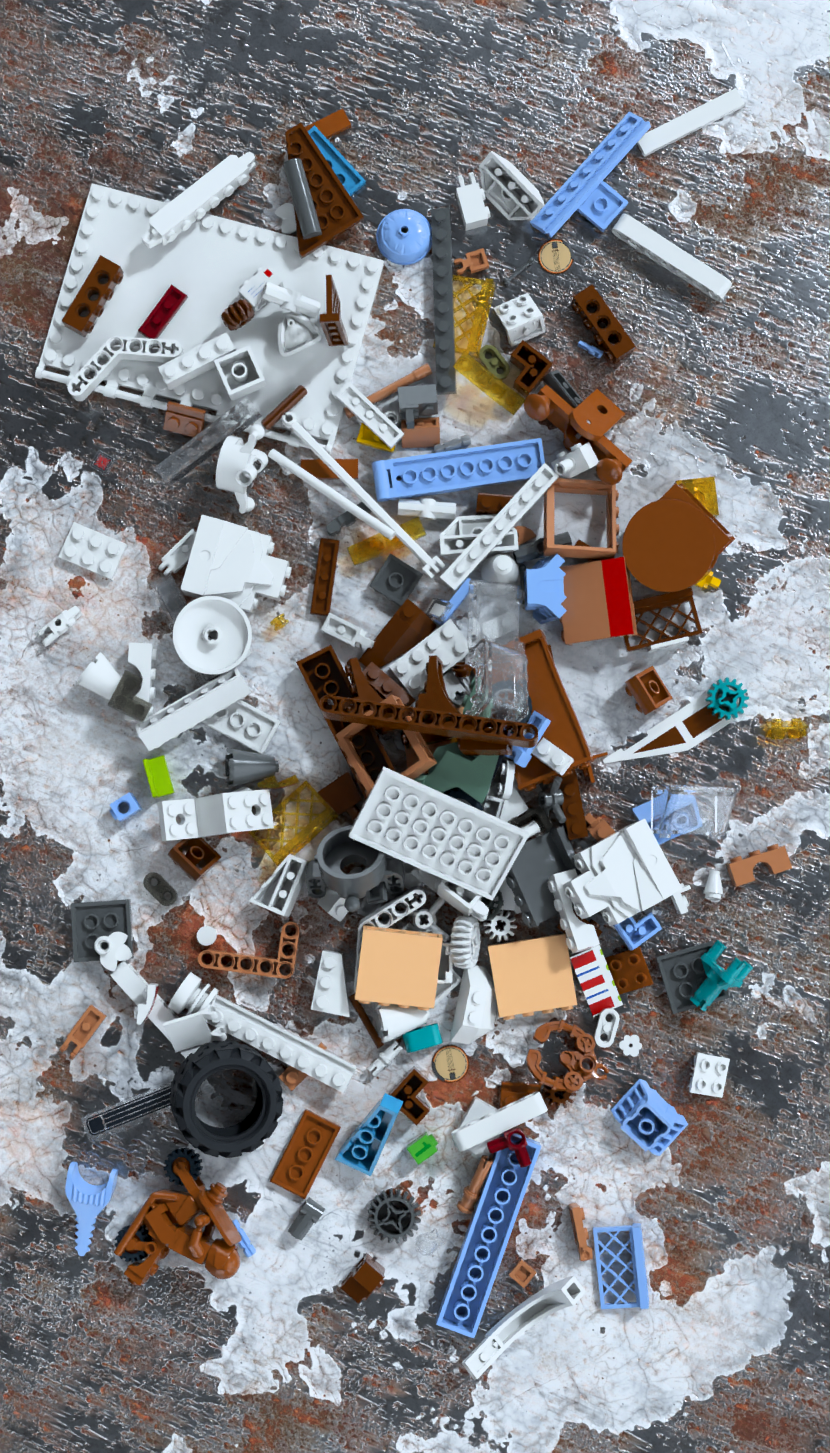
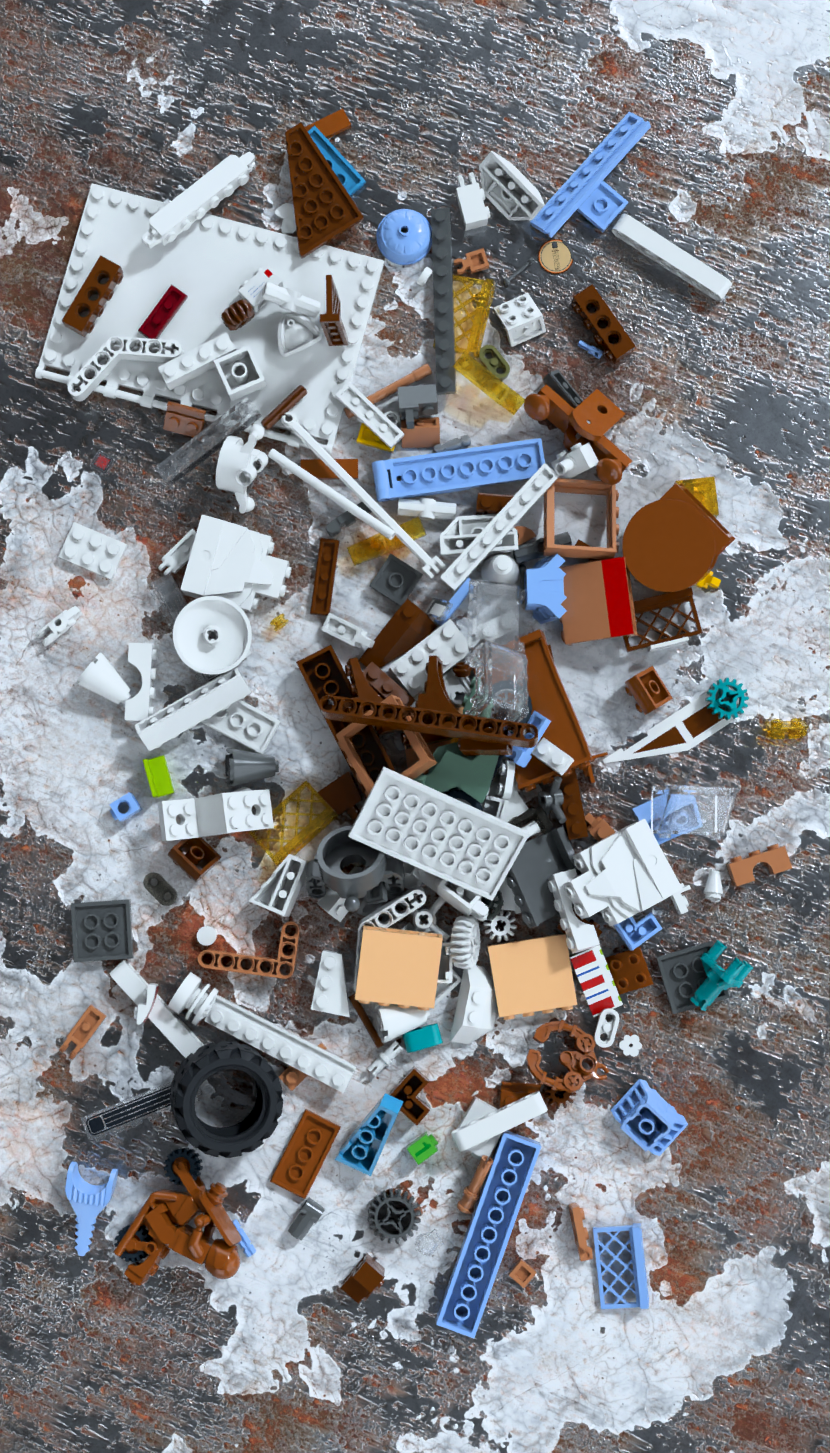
white plate [94,932,132,971] -> none
clear smoke plate [107,670,152,723] -> none
white flag [163,1005,227,1052] -> none
clear yellow slope [257,774,300,789] -> none
dark grey brick [283,158,322,239] -> none
tan sticker [432,1045,469,1083] -> none
white arch [462,1276,586,1379] -> none
dark red axle [487,1127,531,1167] -> none
reddish brown brick [510,340,553,397] -> none
white tile [637,88,745,157] -> none
white hinge [688,1052,730,1098] -> none
none -> white tile [416,267,433,286]

